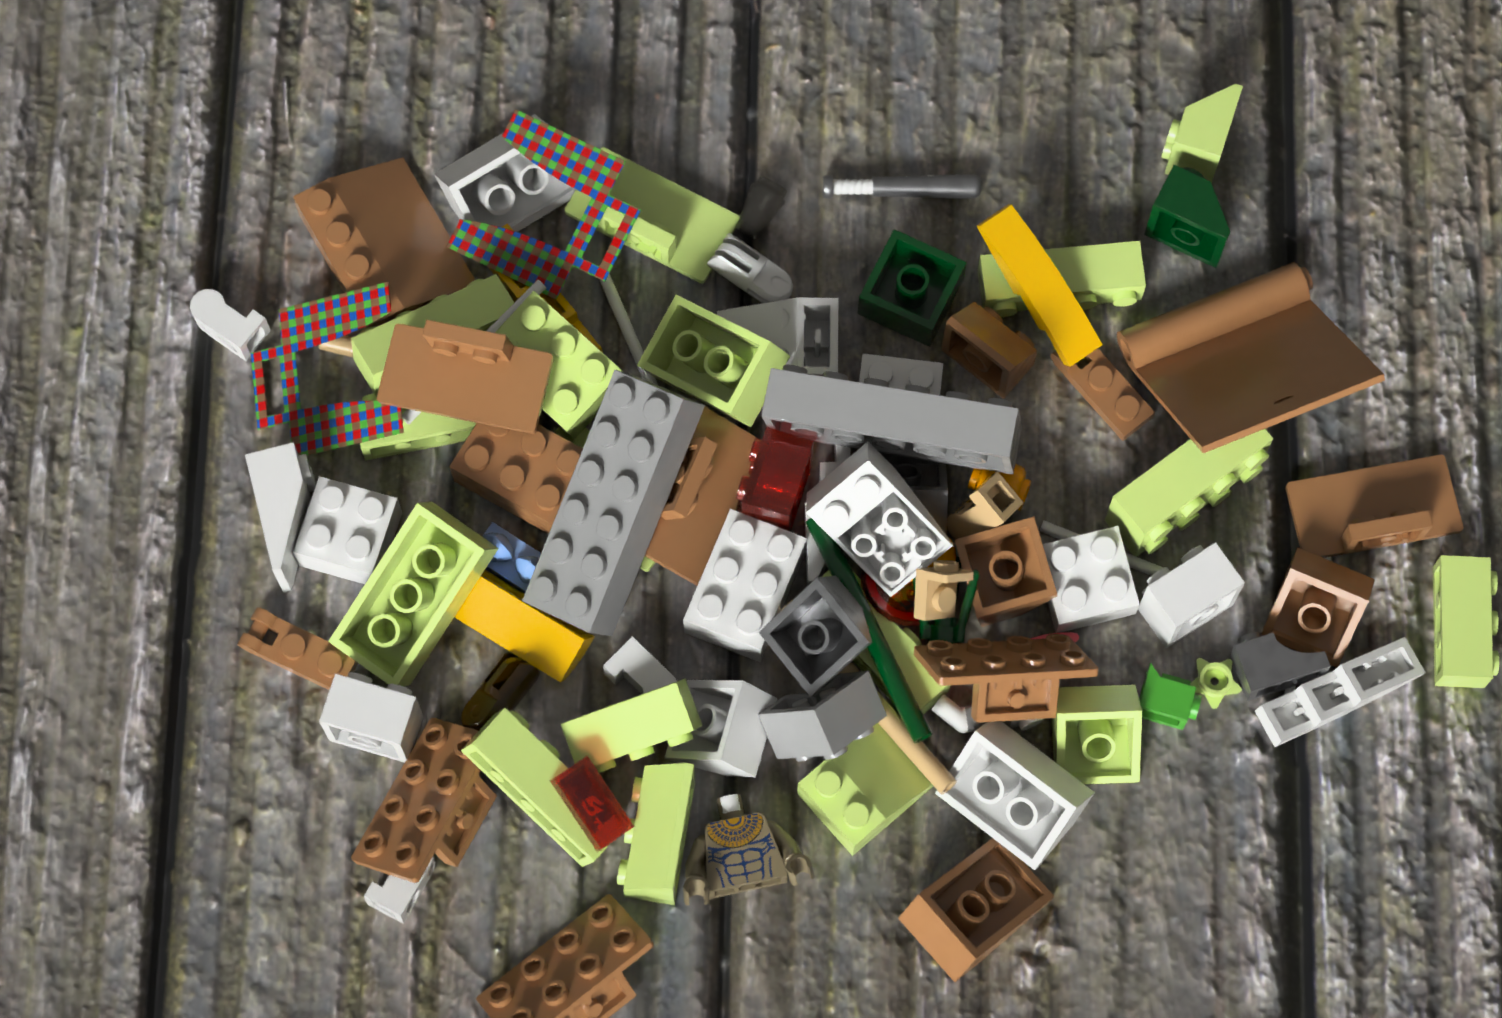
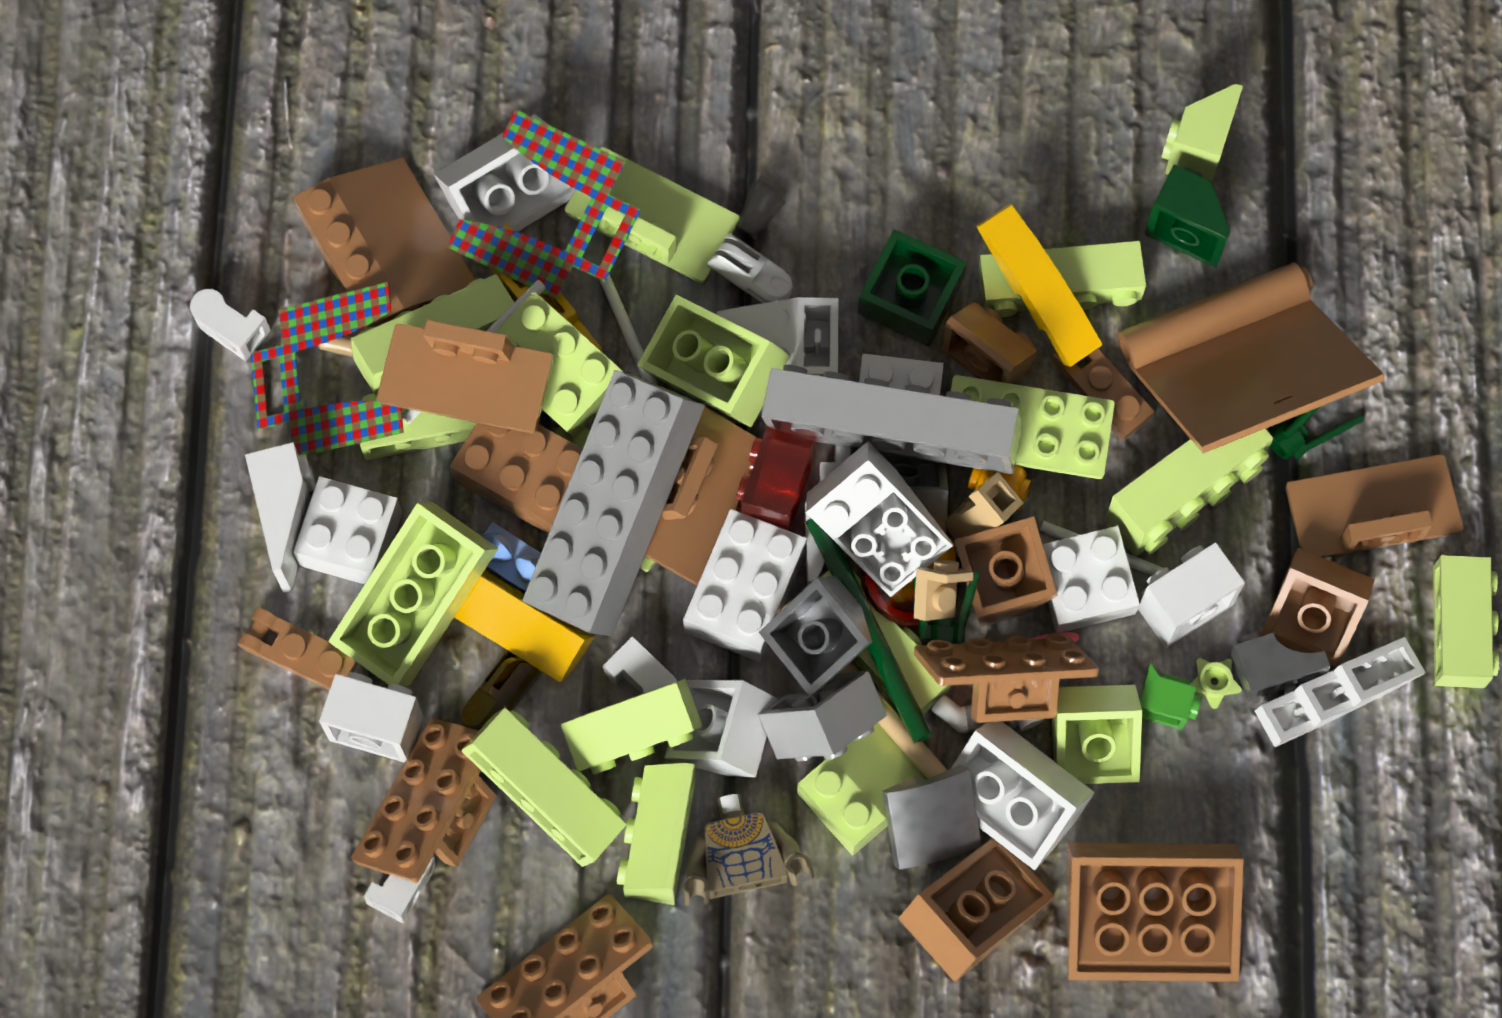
clear red tile [550,756,635,852] -> none
flat silver piece [823,174,981,199] -> none
none -> flat silver slope [882,765,981,869]
none -> yellowish green bracket [951,375,1115,479]
none -> medium nougat slope [1066,842,1244,982]
none -> dark green plant [1267,406,1364,460]

